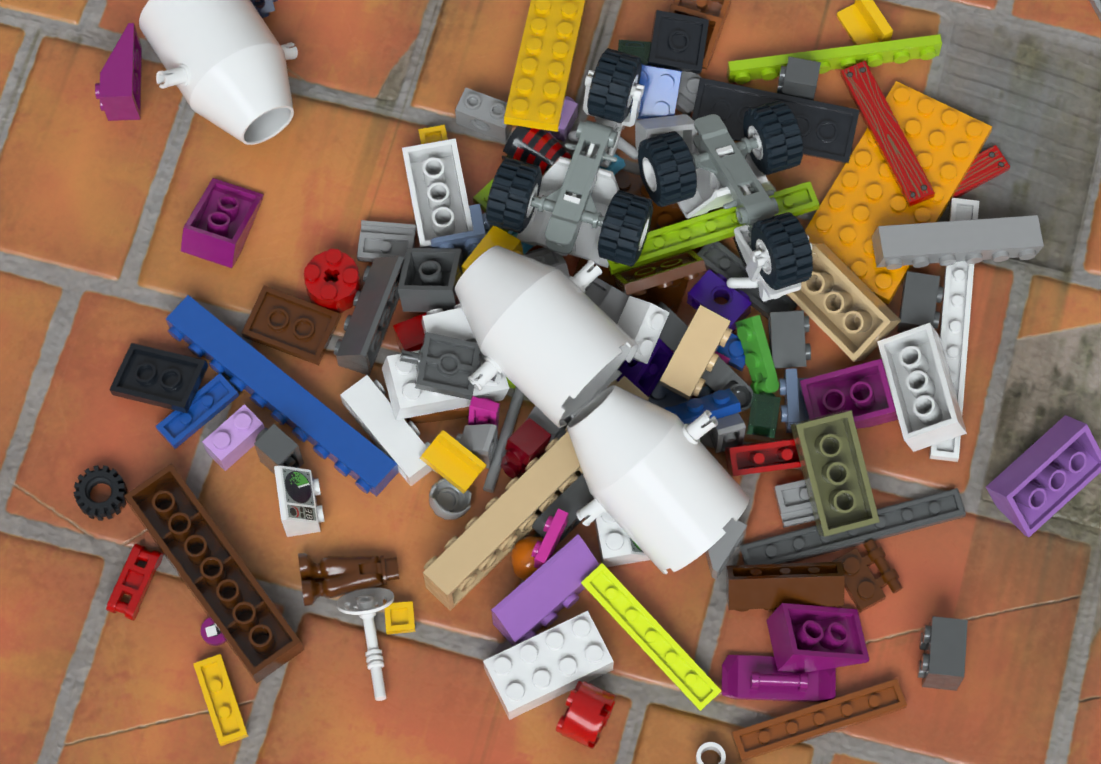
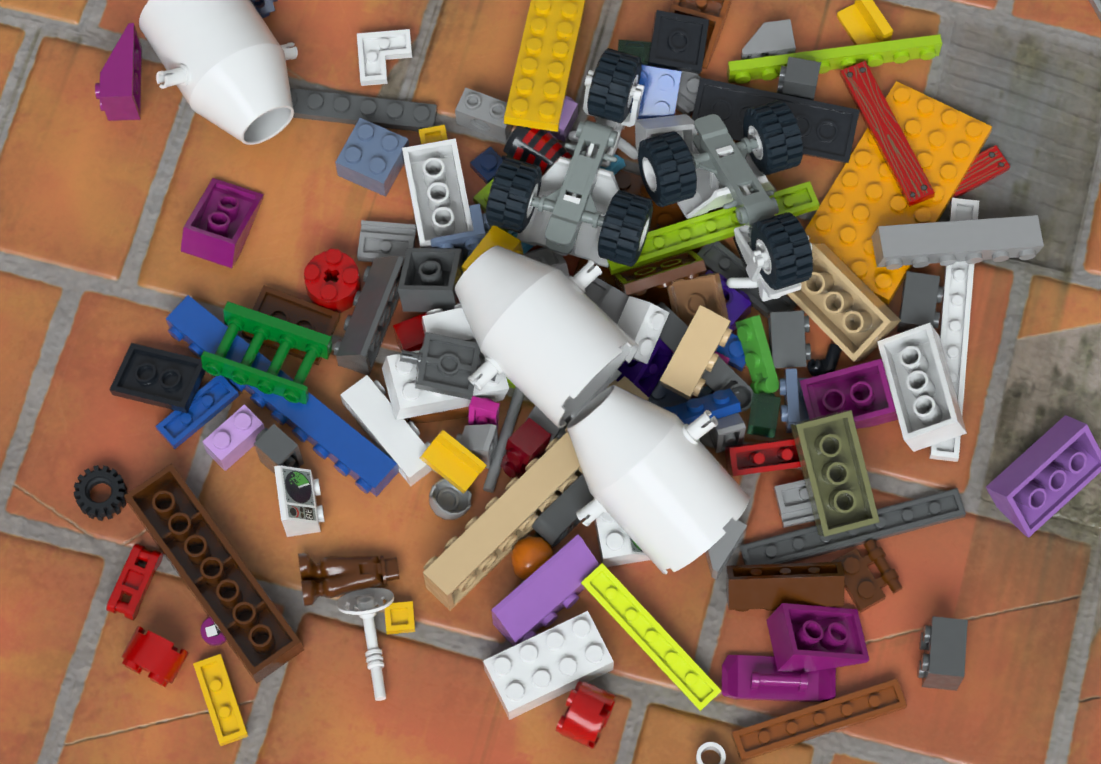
dark pink plate [531,509,569,569] -> none
none -> red brick [121,626,189,687]
none -> green fence [201,301,332,404]
none -> dark grey plate [290,88,437,132]
none -> sand blue brick [335,118,409,197]
none -> white plate [357,29,412,86]
none -> dark blue plate [470,146,503,184]
none -> medium nougat tile [667,272,730,327]
none -> light grey slope [741,19,796,60]
none -> black arm [807,344,842,377]

